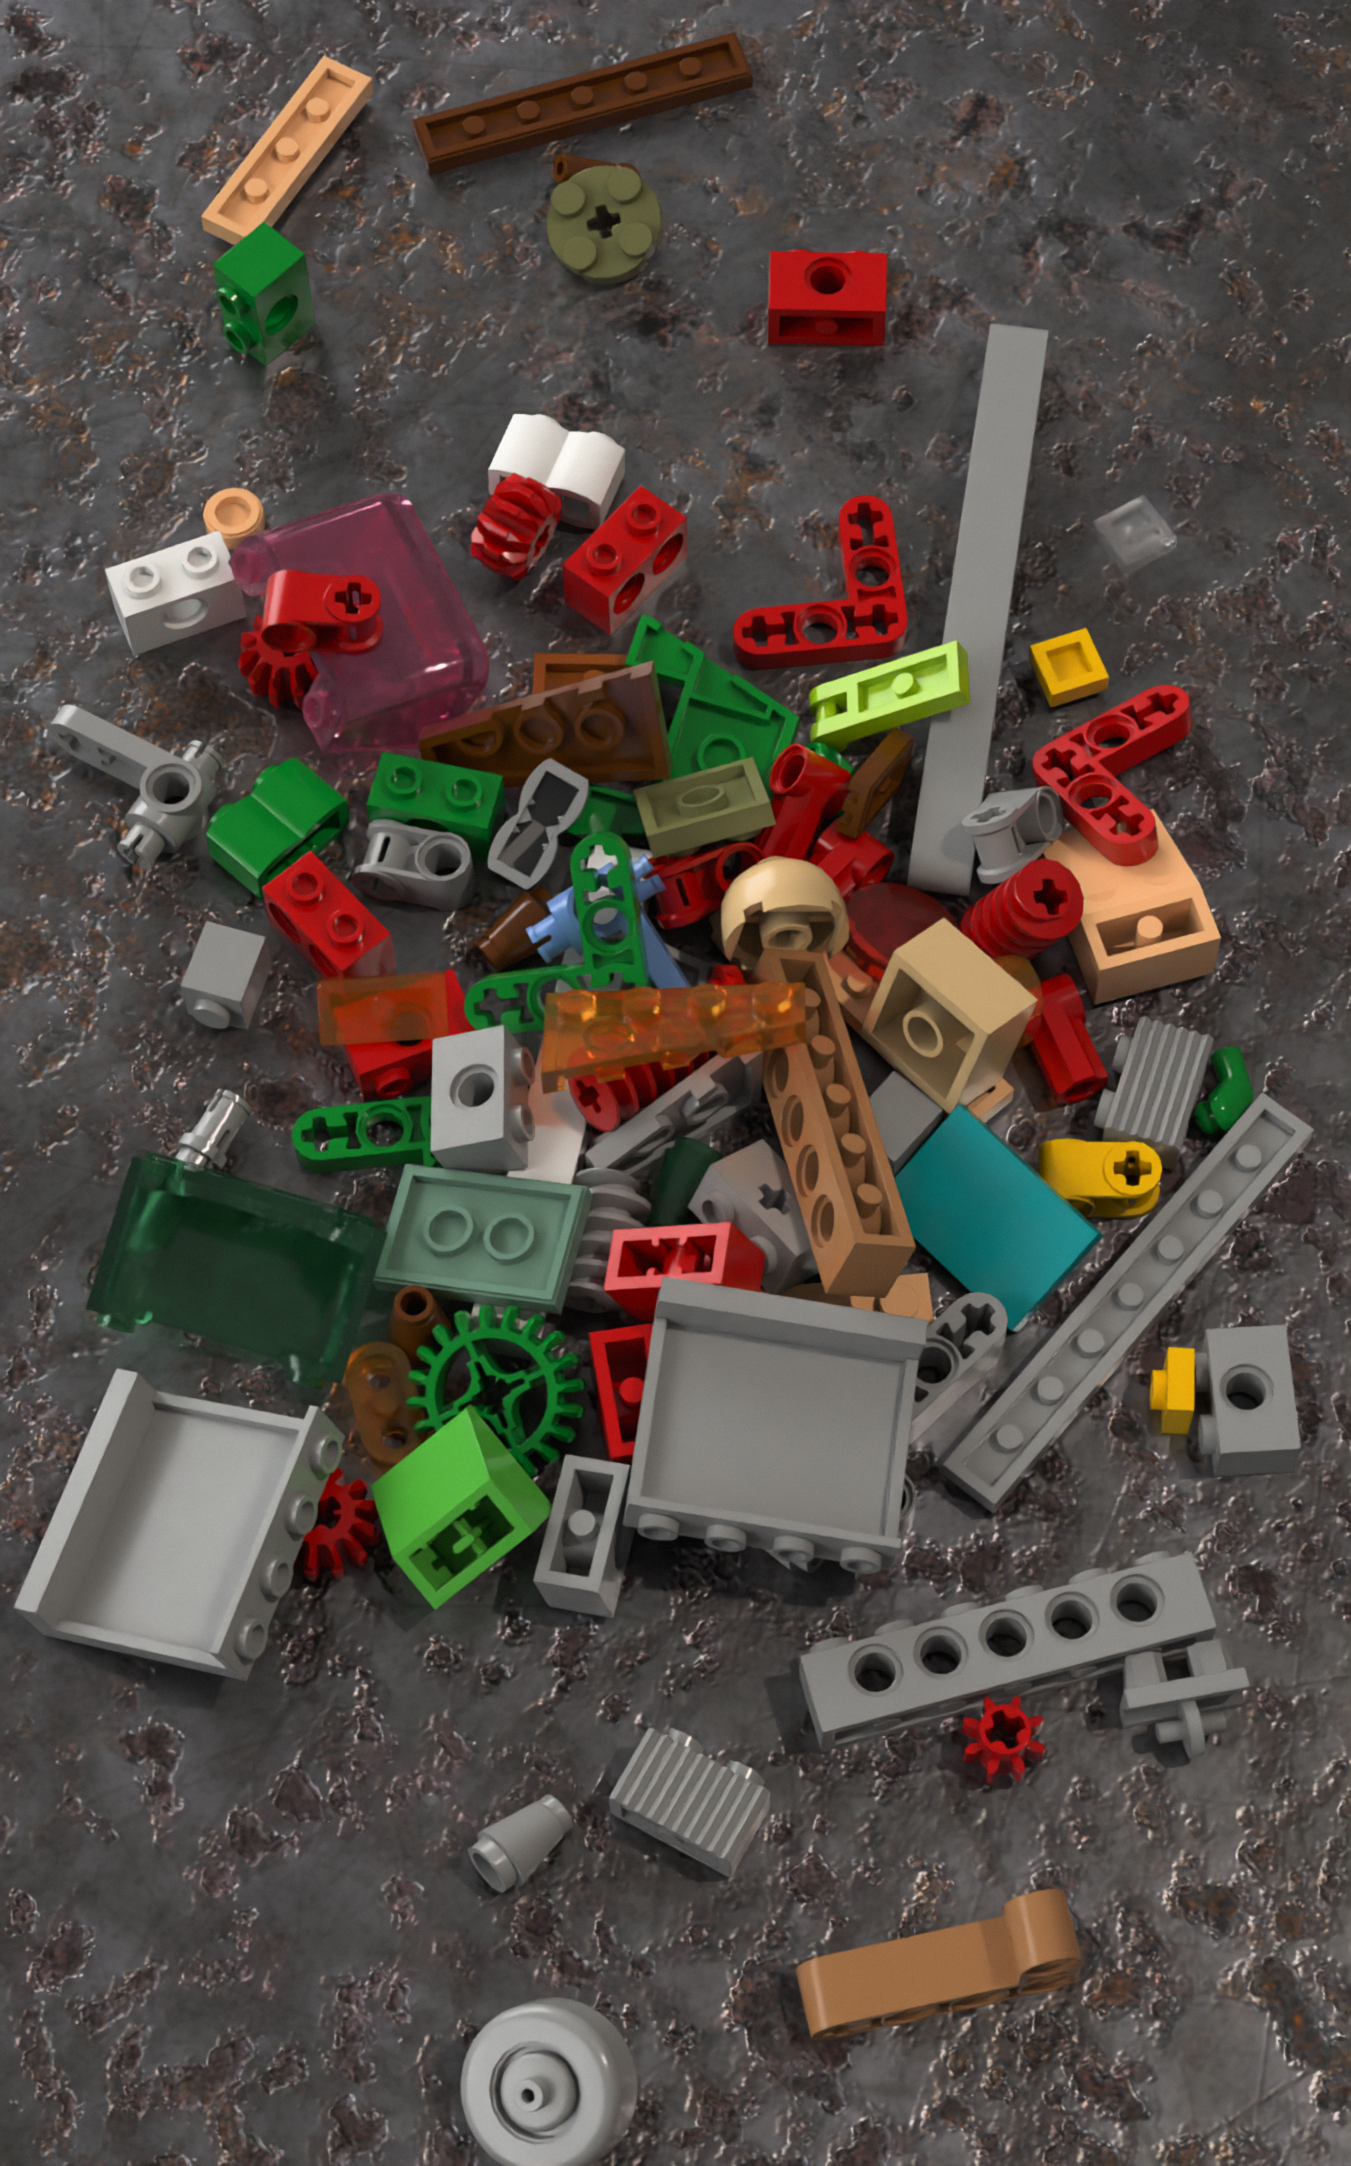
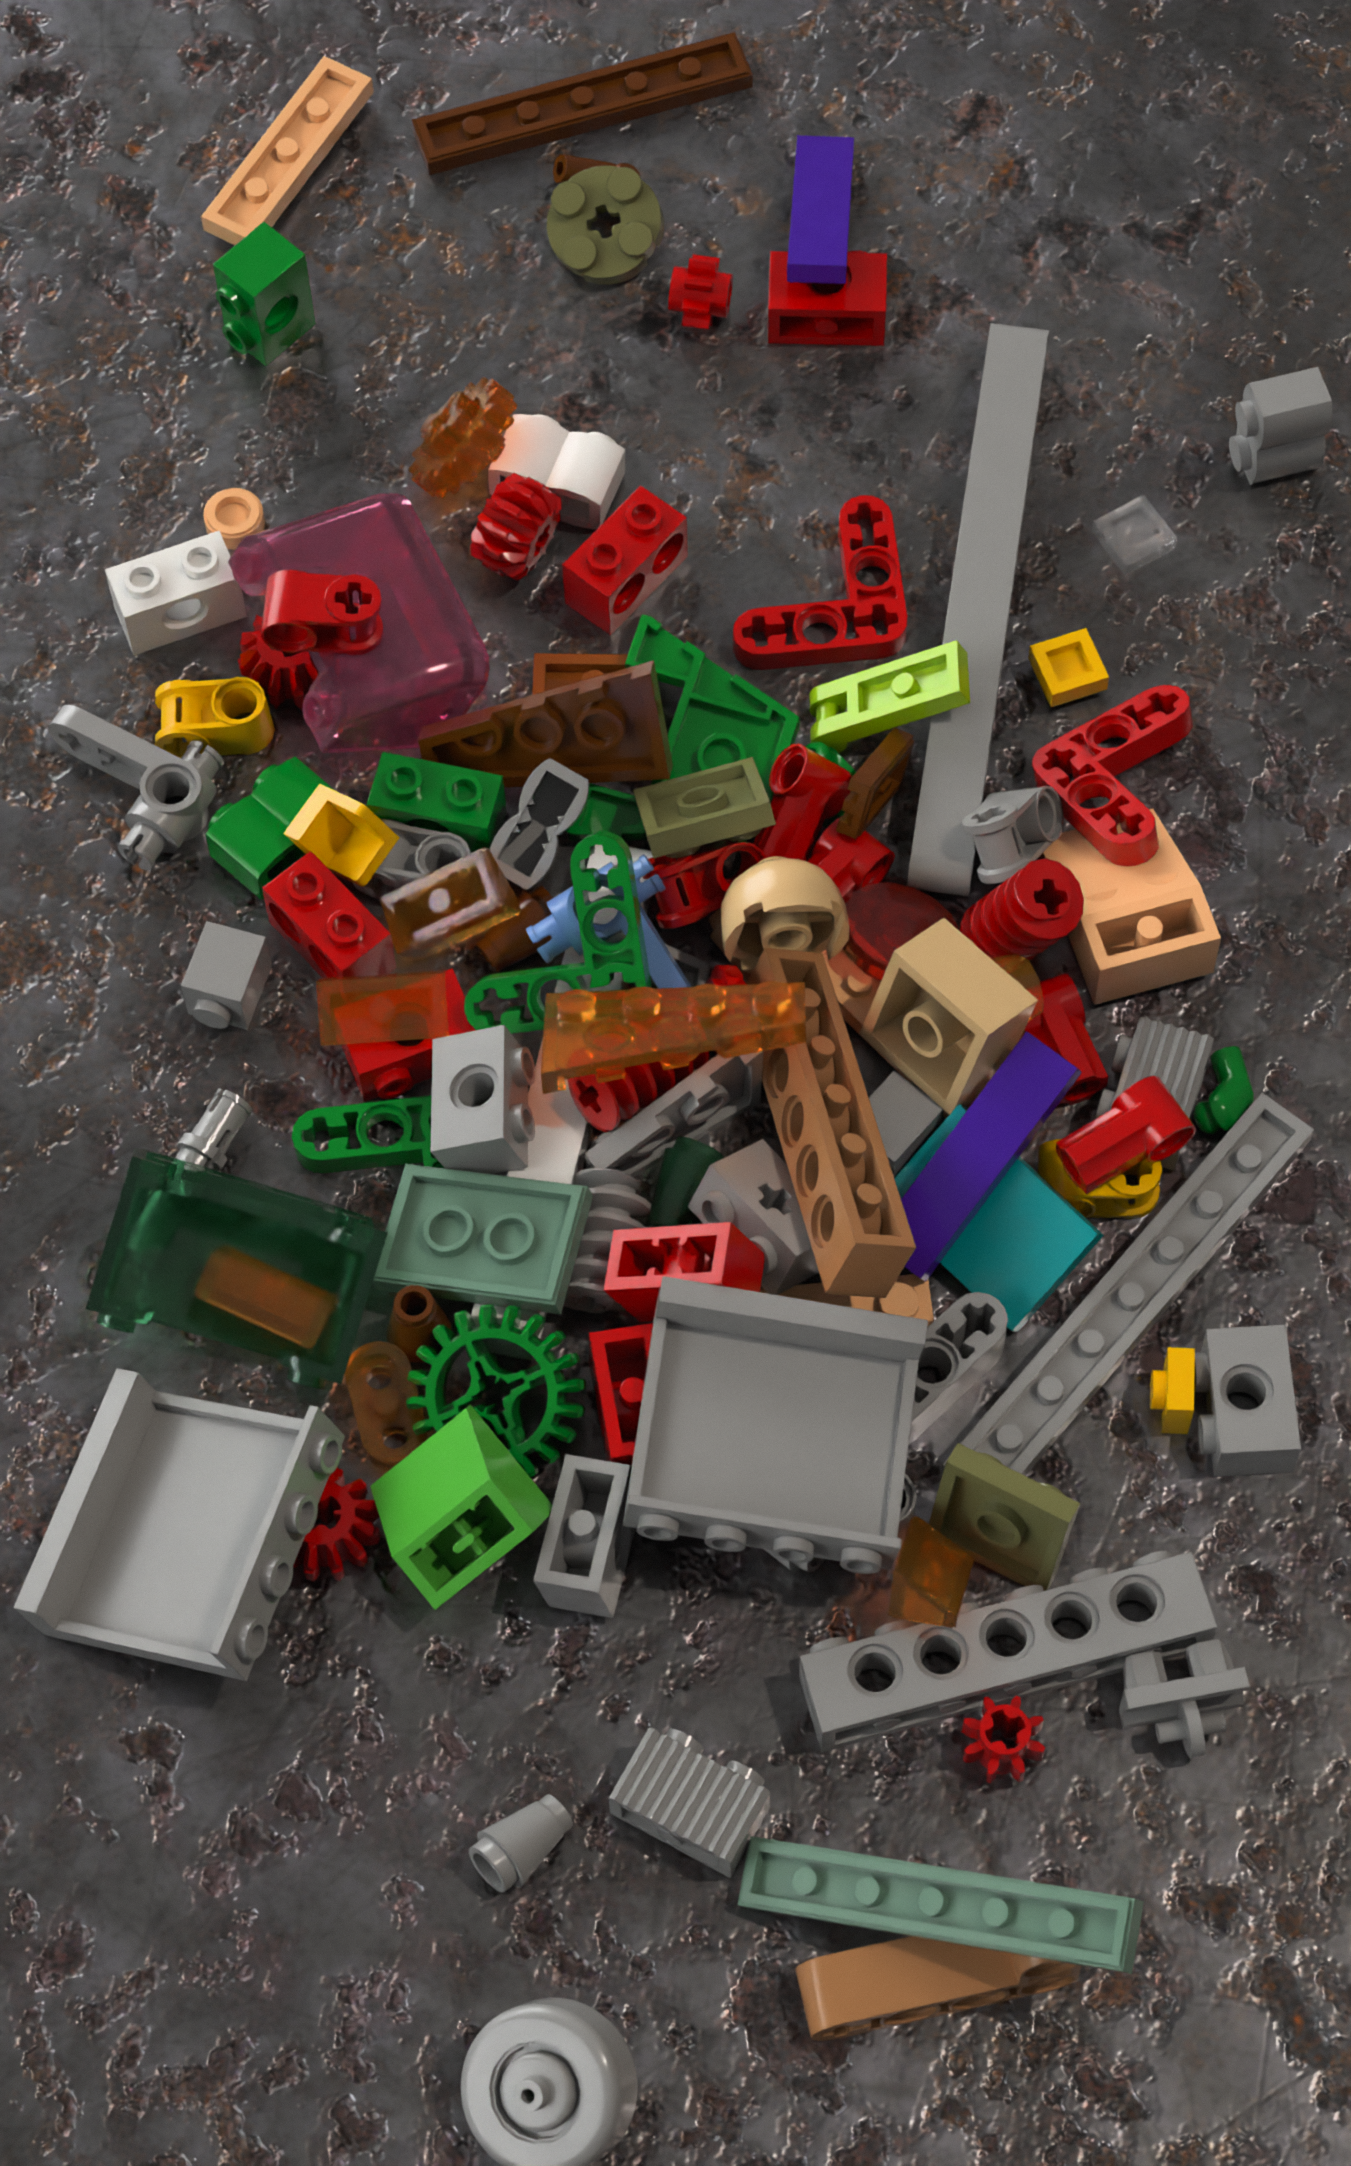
none -> yellow piece [155,677,275,758]
none -> clear orange slope [195,1244,339,1348]
none -> yellow panel [283,783,400,887]
none -> clear orange slope [379,847,522,960]
none -> clear orange gear [409,377,517,499]
none -> red gear [668,254,733,330]
none -> sand green tile [737,1836,1144,1974]
none -> dark purple tile [787,135,854,284]
none -> clear orange slope [888,1516,974,1628]
none -> dark purple tile [901,1031,1082,1282]
none -> olive plate [925,1443,1080,1591]
none -> red piece [1056,1075,1196,1194]
none -> light grey brick [1229,367,1333,485]

